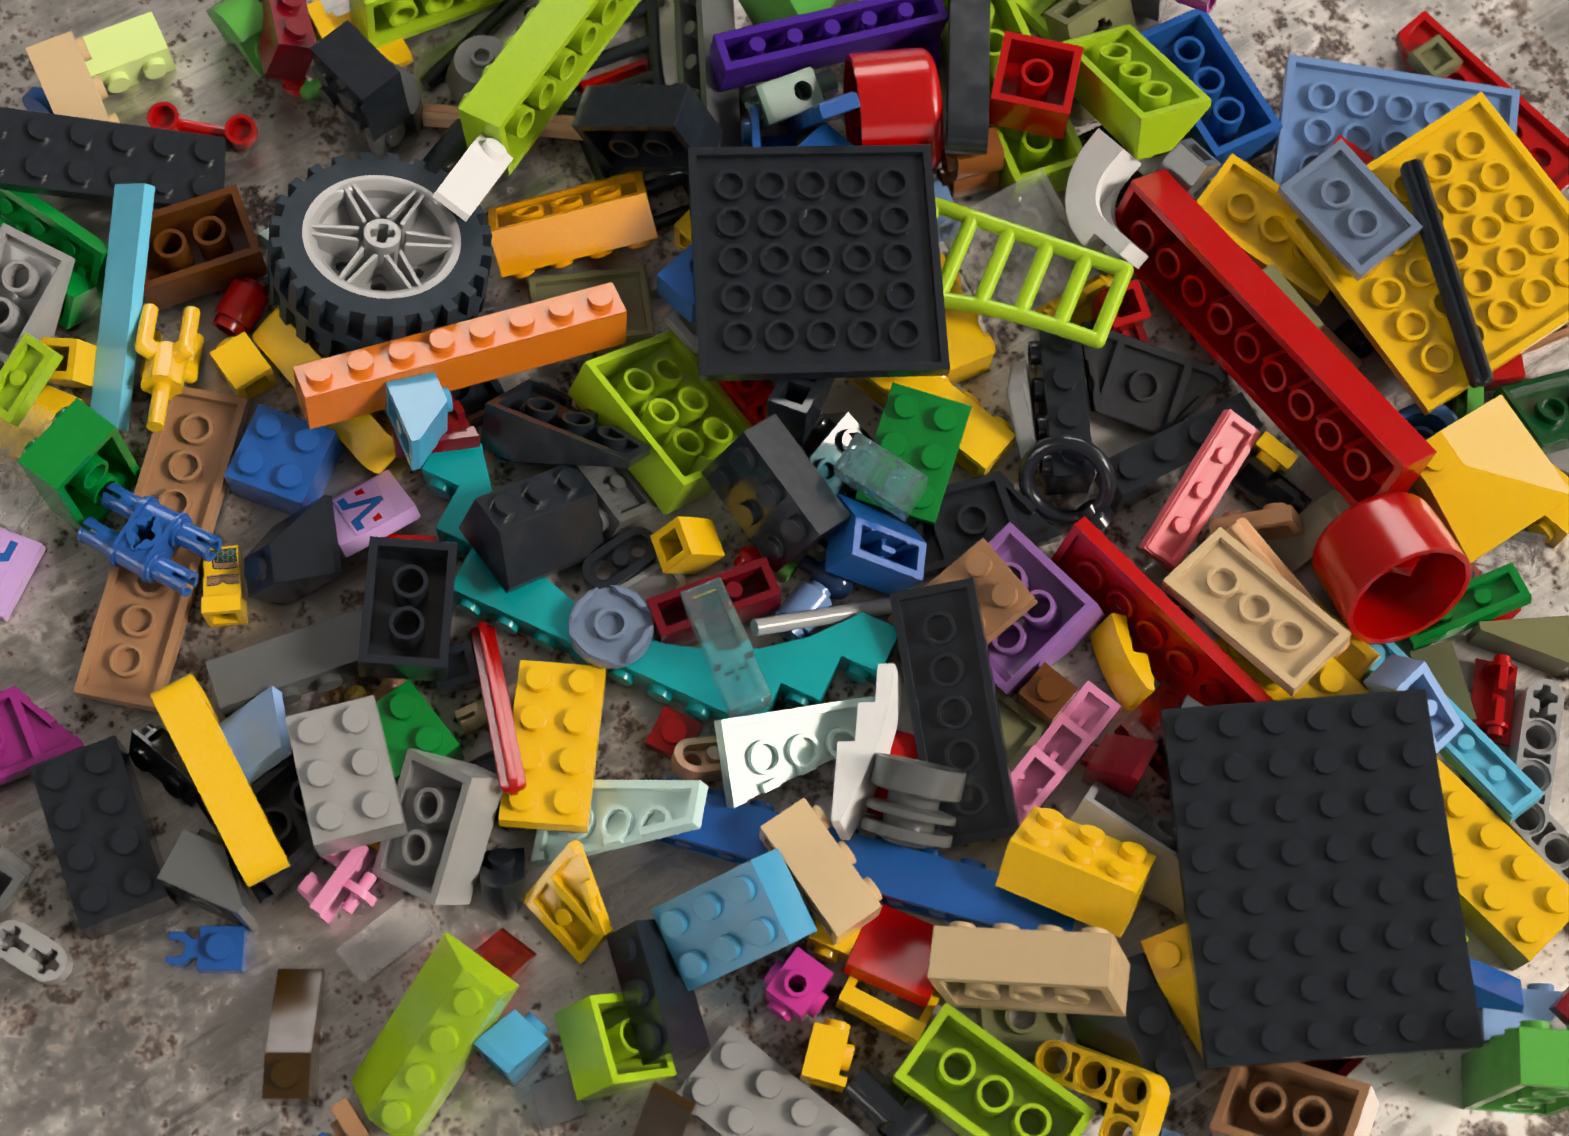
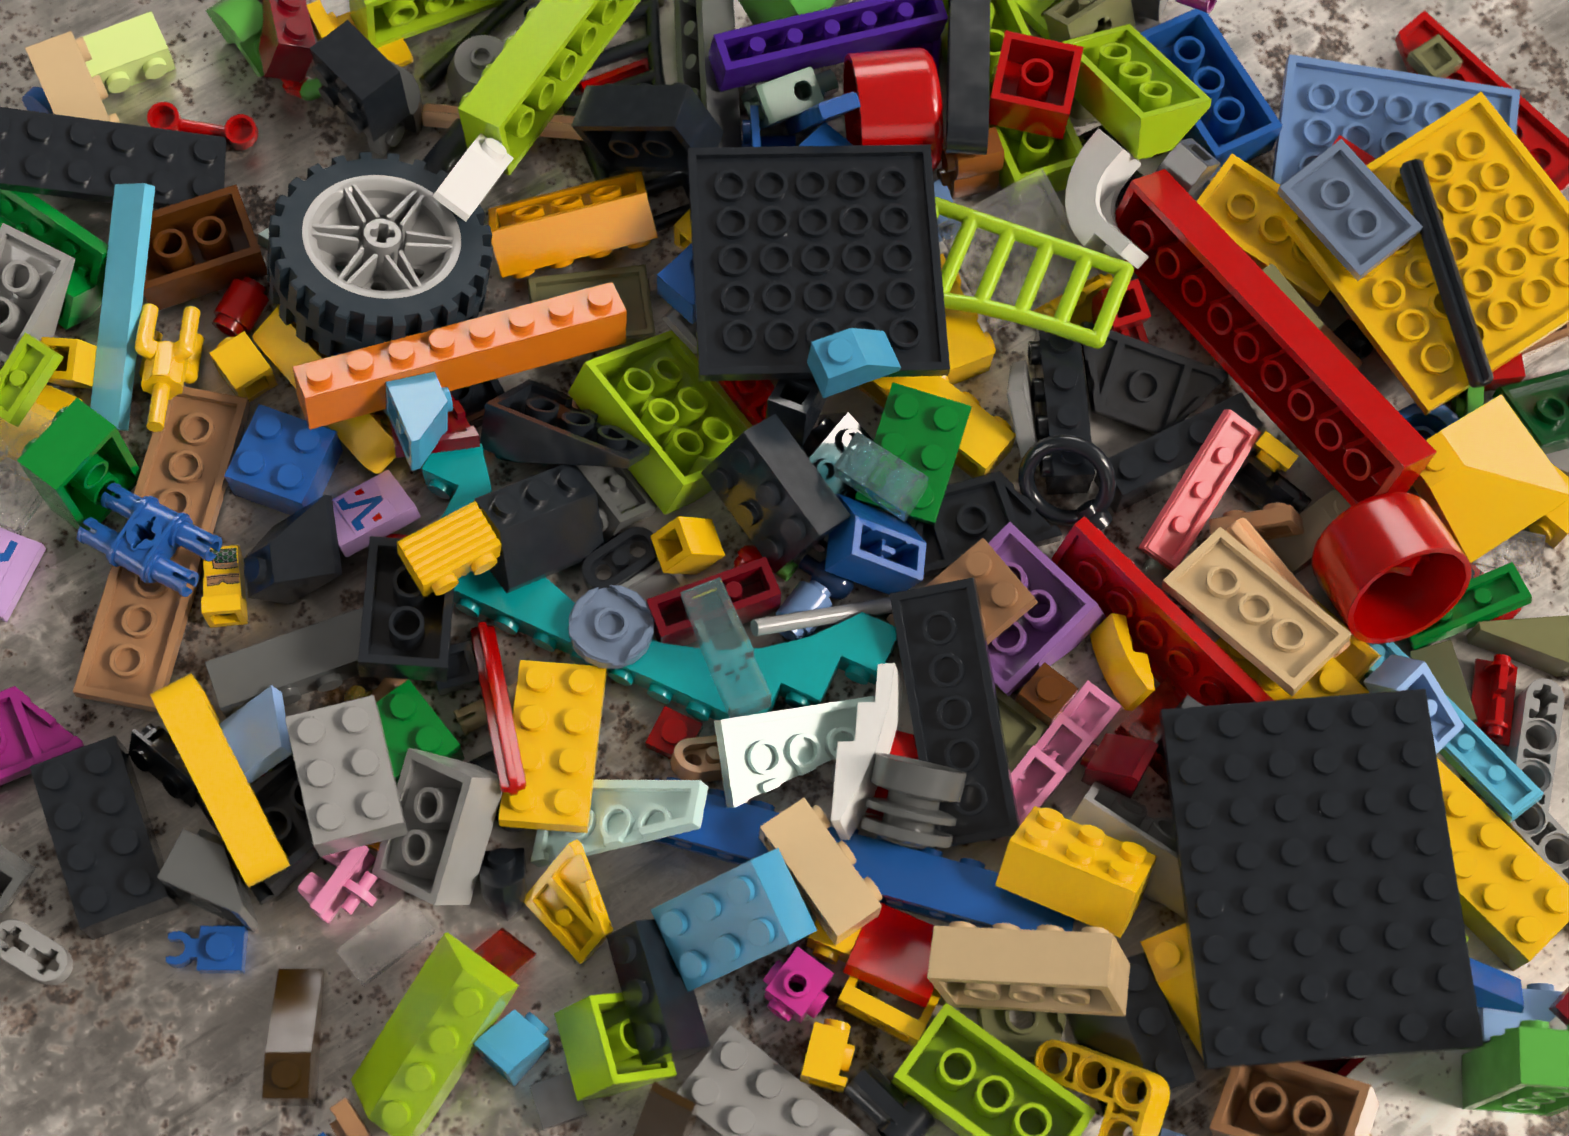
none -> yellow brick [397,501,501,597]
none -> dark azure slope [807,328,901,398]

